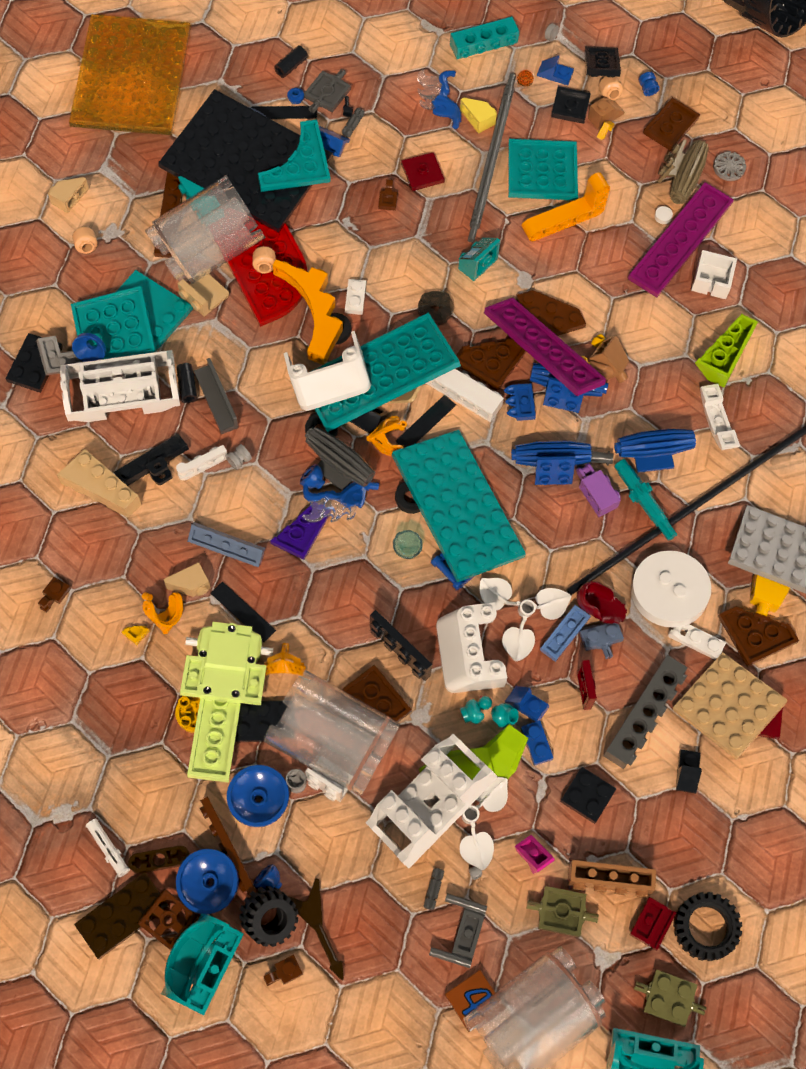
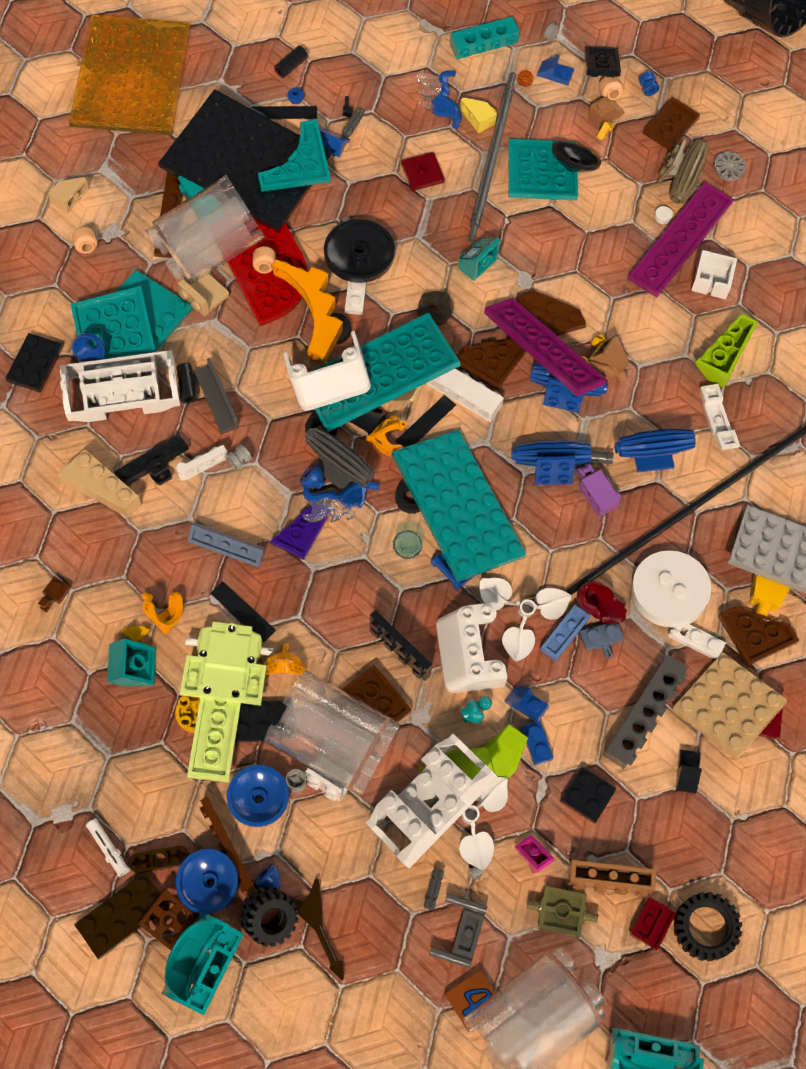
light grey plate [36,336,81,376] -> none
tan slope [163,562,211,597] -> none
reddish brown plate [263,954,303,986] -> none
dark grey plate [304,69,351,113] -> none
reddish brown plate [378,179,397,211] -> none
teal animal [491,703,519,728] -> none
blue plate [504,384,536,421] -> none
light orange beam [521,172,610,241] -> none
black plate [551,86,591,124] -> none
dark red plate [577,660,597,710] -> none
teal piece [614,459,677,540] -> none
olive plate [634,969,707,1027] -> none
none -> teal slope [107,639,156,686]
none -> black dish [324,219,395,283]
none -> black dish [551,141,601,173]

